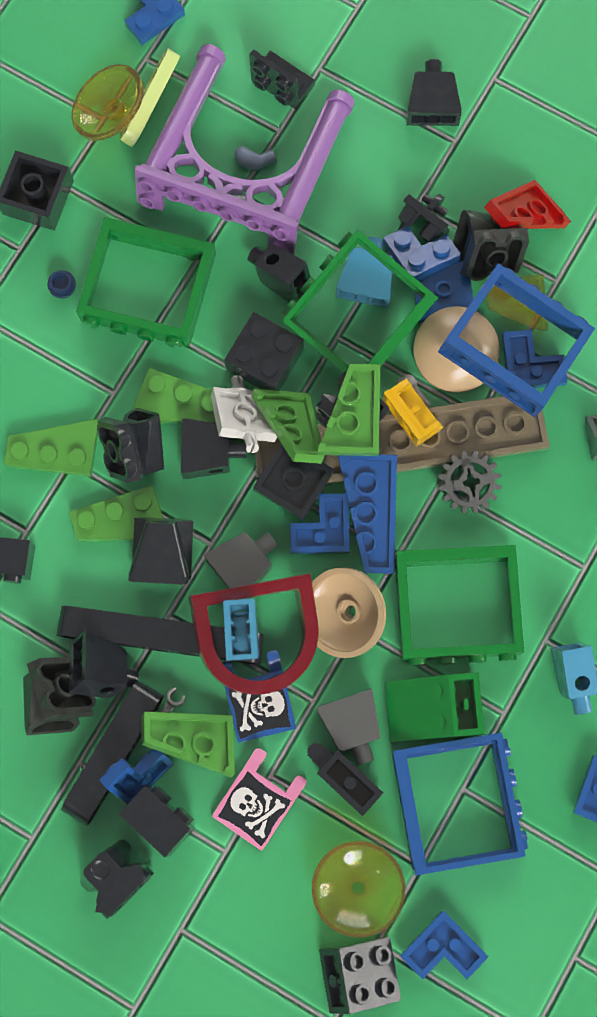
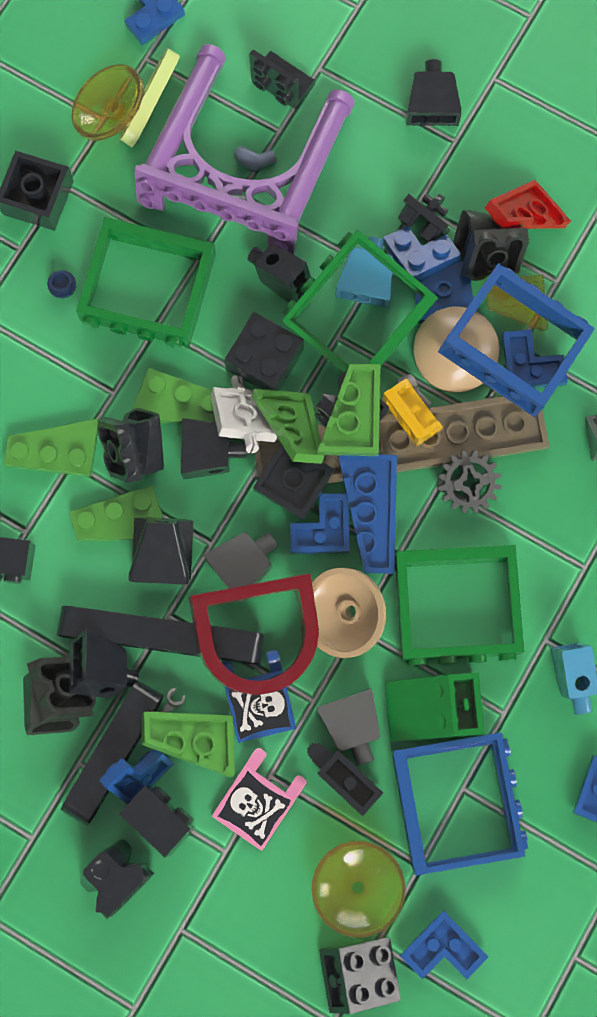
dark azure torso [223,599,259,661] -> none

